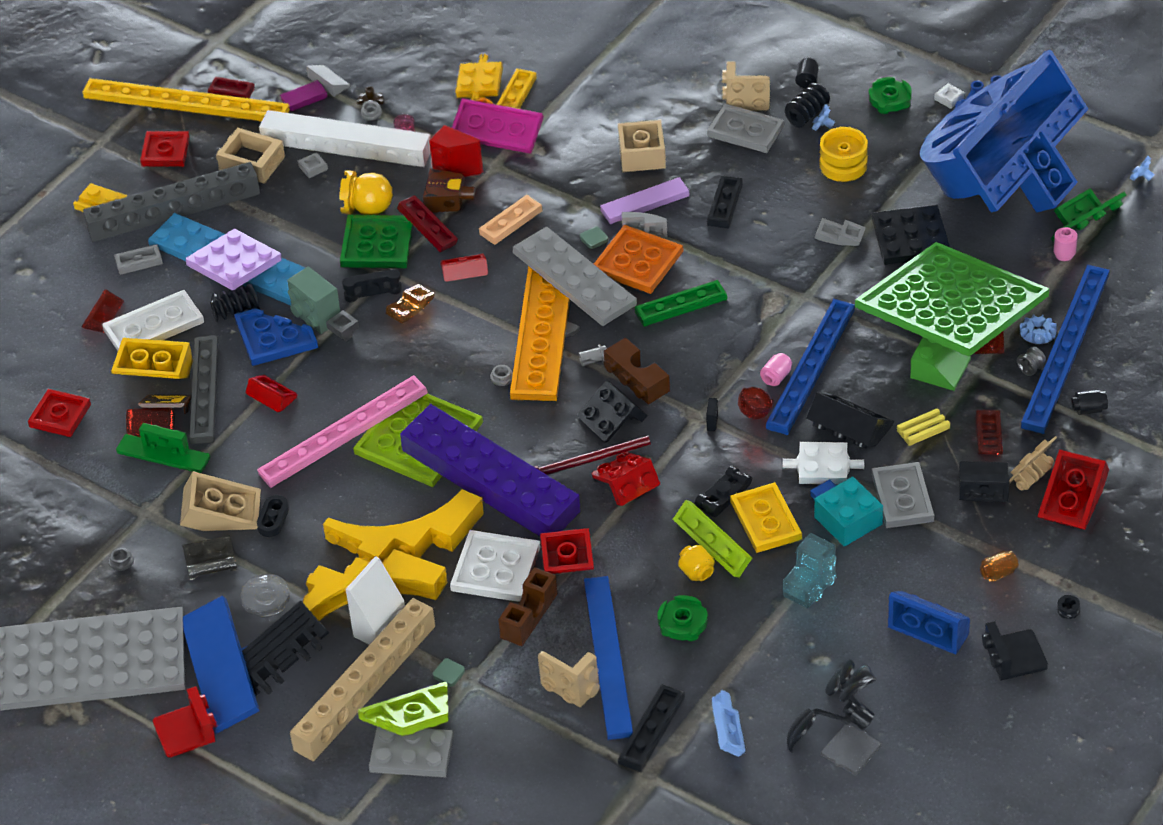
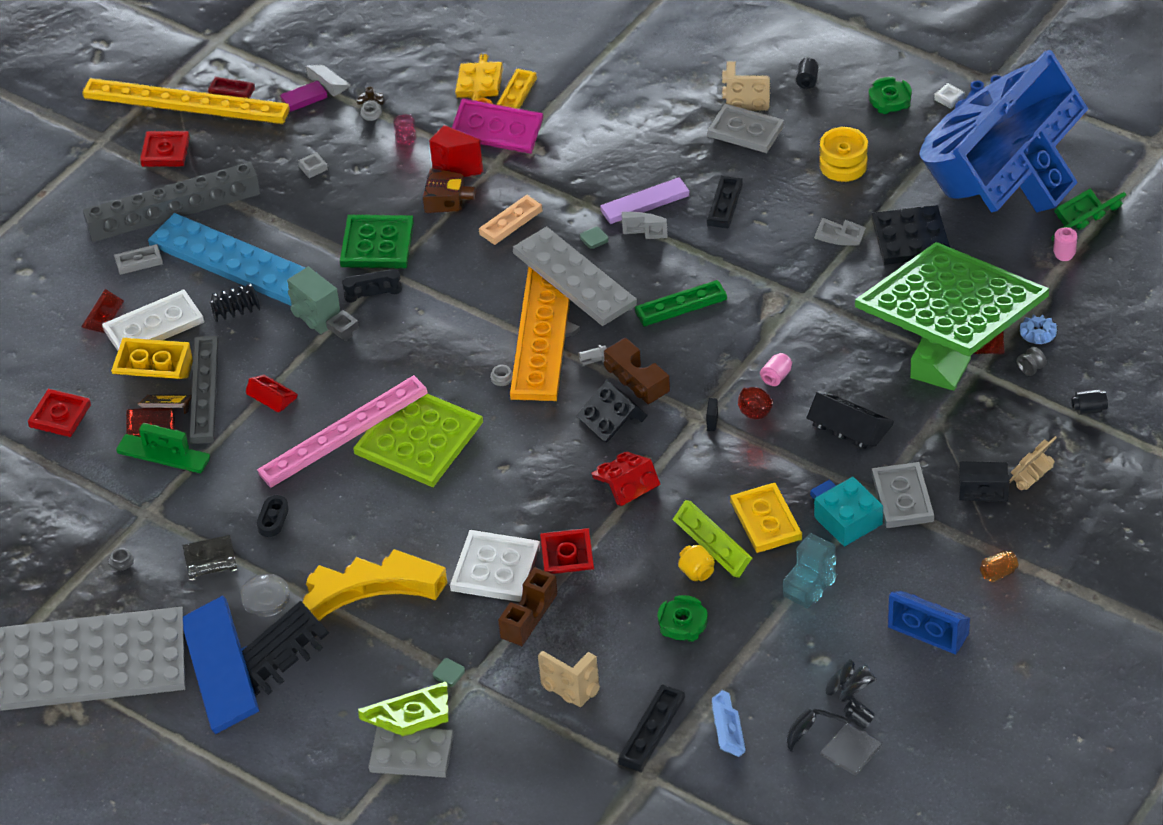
yellow plate [73,183,127,212] -> none
red bracket [153,686,217,757] -> none
tan slope [180,471,261,531] -> none
lavender plate [186,229,281,291] -> none
tan window [216,128,285,184] -> none
blue plate [234,308,318,366] -> none
white brick [259,110,431,167] -> none
tan brick [290,598,435,762] -> none
yellow arch [323,489,484,562] -> none
yellow tile [339,170,393,215] -> none
white slope [346,556,405,645] -> none
clear orange slope [386,284,434,323] -> none
dark red plate [397,195,458,252] -> none
dark purple brick [400,404,580,537] -> none
slope [440,254,488,282] -> none
dark red bar [534,436,651,475] -> none
blue tile [584,576,633,740] -> none
orange plate [594,225,683,294] -> none
tan brick [618,120,666,172] -> none
black plate [694,465,752,517] -> none
blue tile [766,299,855,435] -> none
white plate [783,442,864,484] -> none
black piece [785,83,830,128] -> none
light blue plant [812,104,835,131] -> none
light yellow tile [897,408,950,446] -> none
clear red slope [975,410,1003,454] -> none
black bracket [982,621,1048,681] -> none
blue plate [1021,265,1109,434] -> none
red slope [1038,449,1109,530] -> none
black bush [1057,595,1080,619] -> none
light blue plant [1130,155,1155,181] -> none

